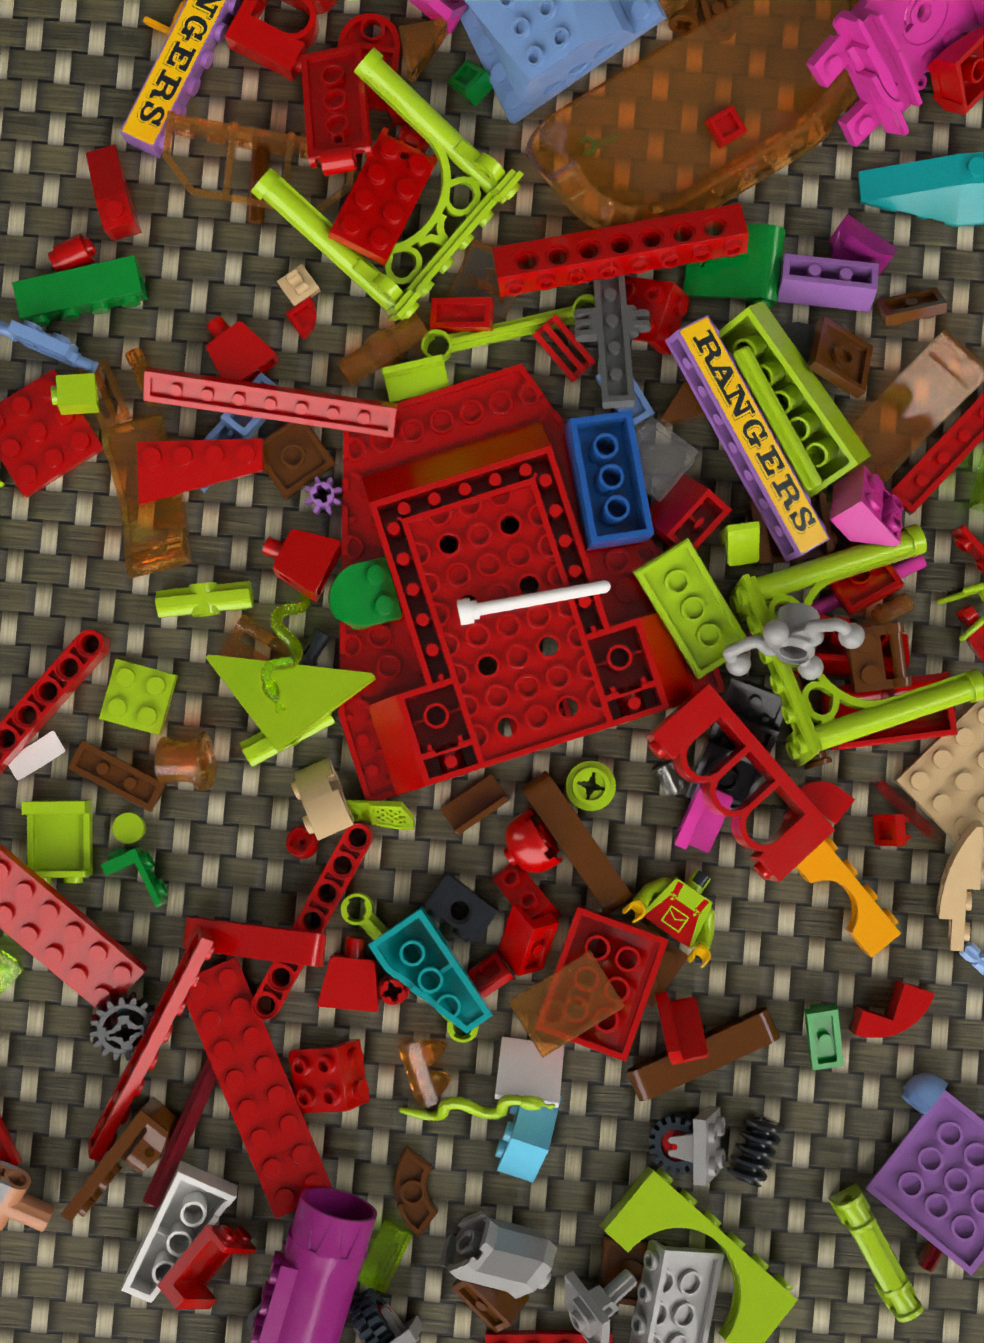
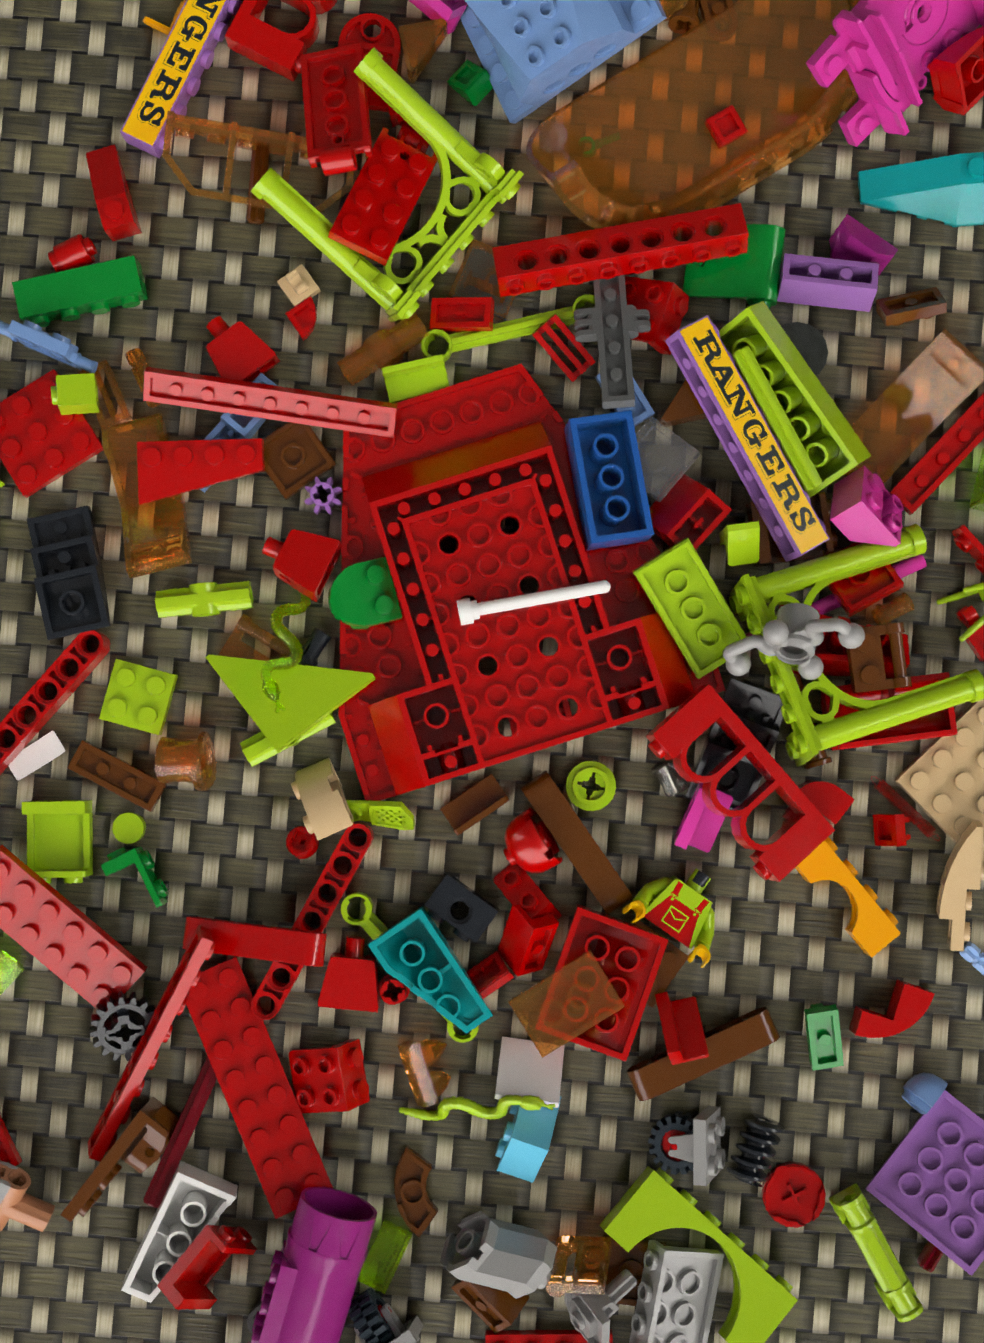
reddish brown plate [808,316,873,398] -> none
none -> black slope [27,506,111,640]
none -> clear orange plate [546,1235,612,1298]
none -> red tile [761,1161,826,1228]

